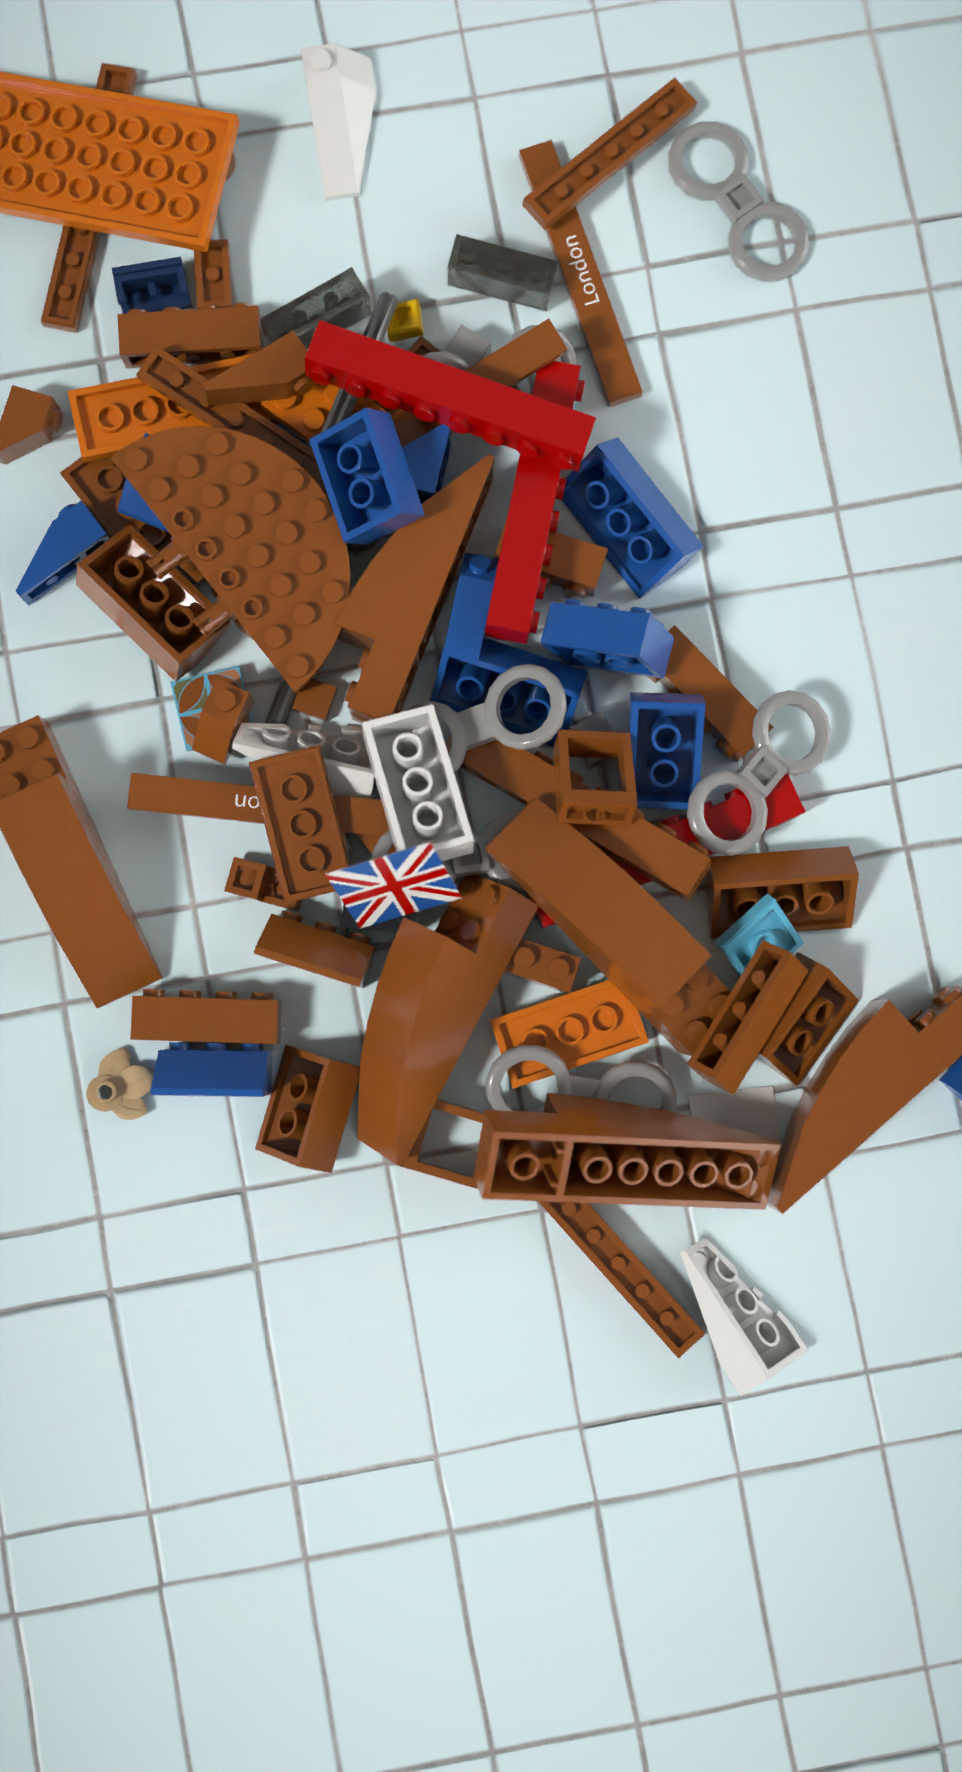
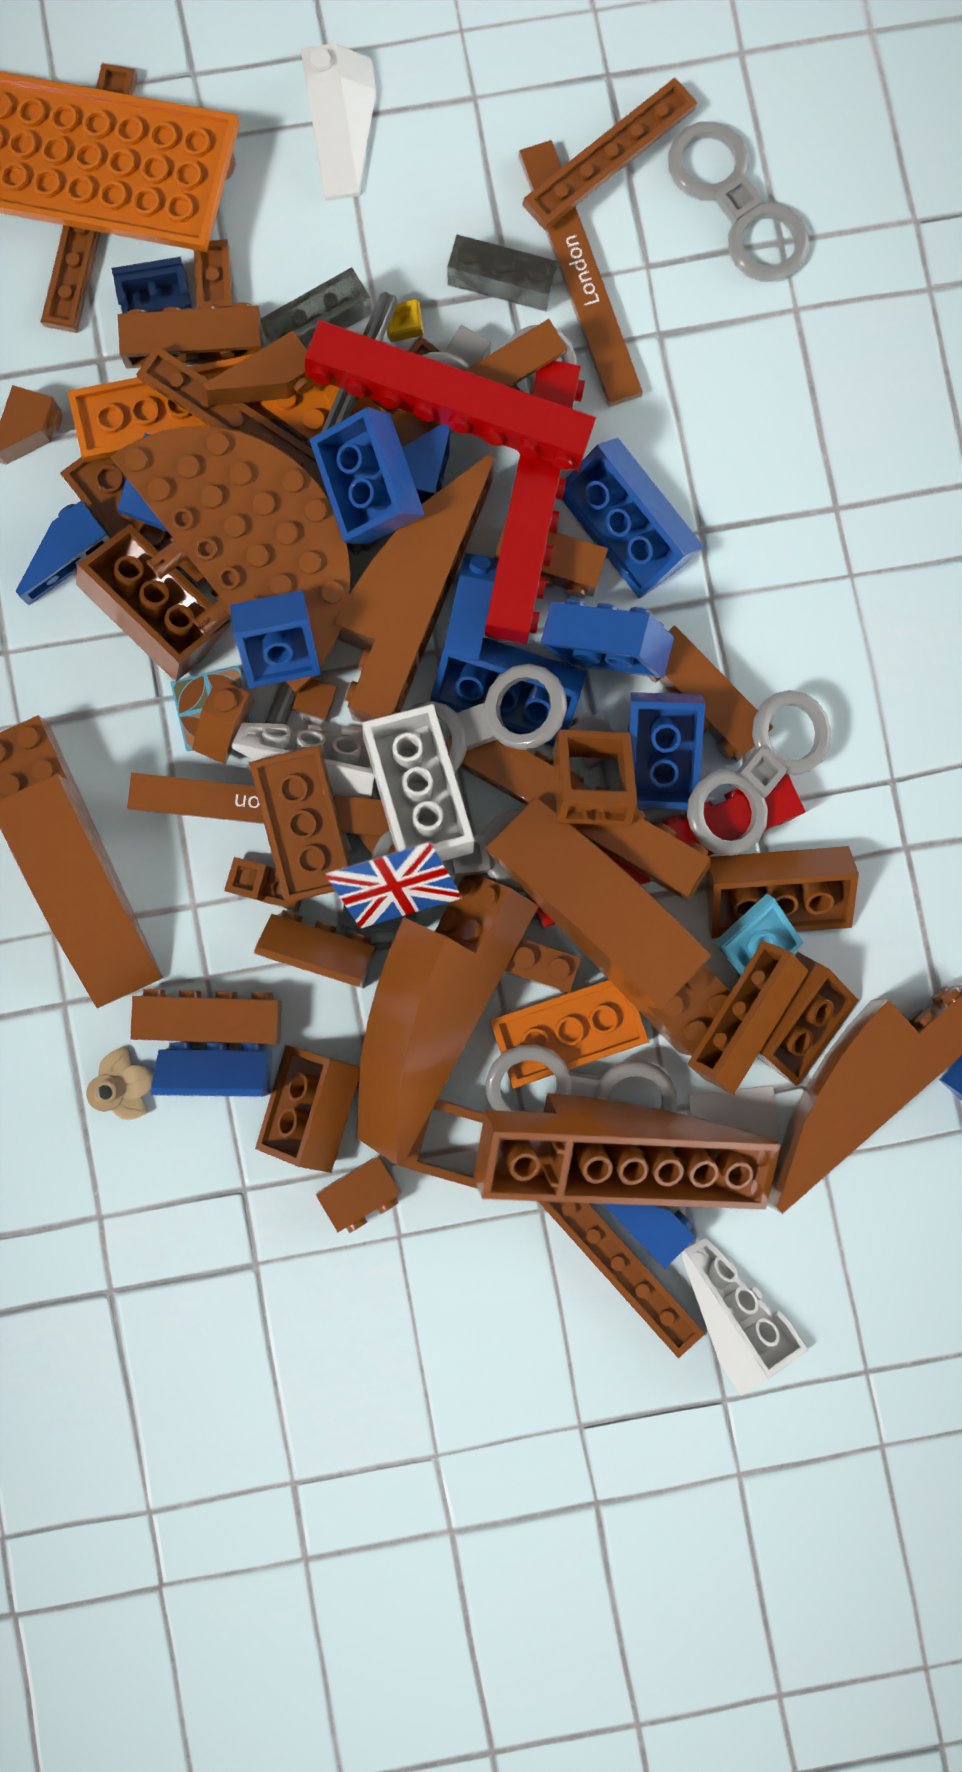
none -> blue slope [230,590,321,689]
none -> dark orange brick [315,1154,402,1233]
none -> blue slope [603,1204,696,1268]

